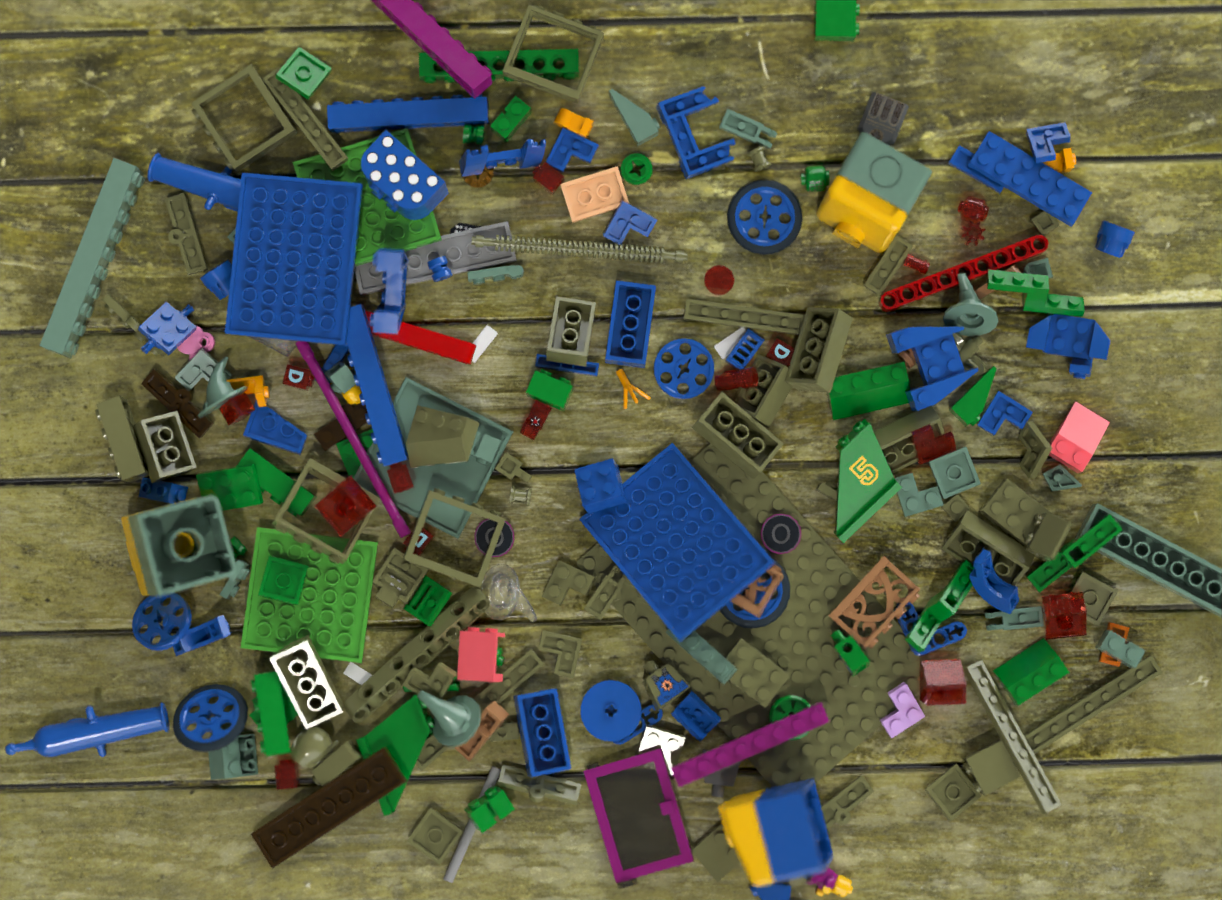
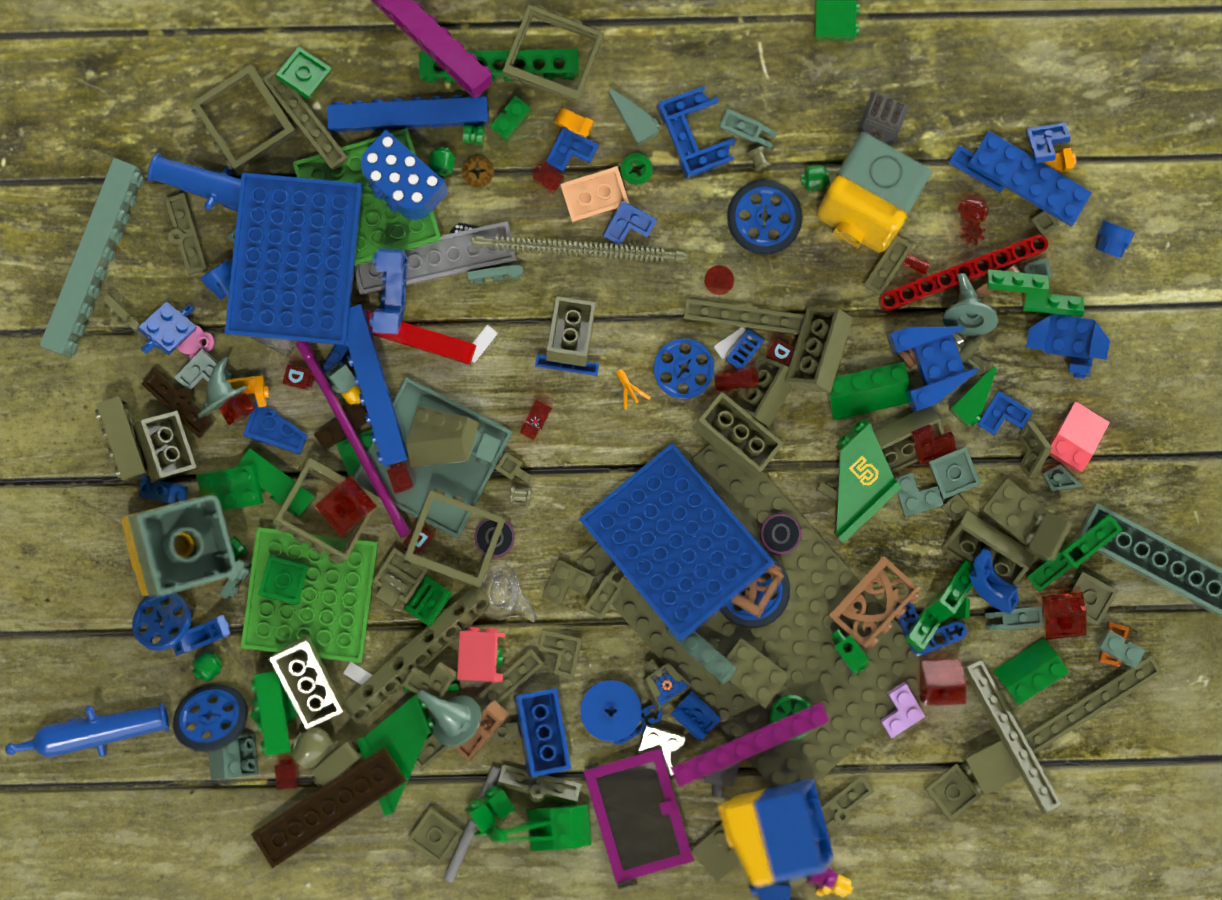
blue wheel [427,256,453,282] -> none
blue wedge [459,139,546,177] -> none
green brick [526,369,573,412] -> none
blue brick [574,458,627,514] -> none
blue brick [605,280,656,368] -> none
none -> green head [191,652,223,682]
none -> green head [428,147,455,178]
none -> green slope [474,804,591,851]
none -> green slope [951,598,970,619]

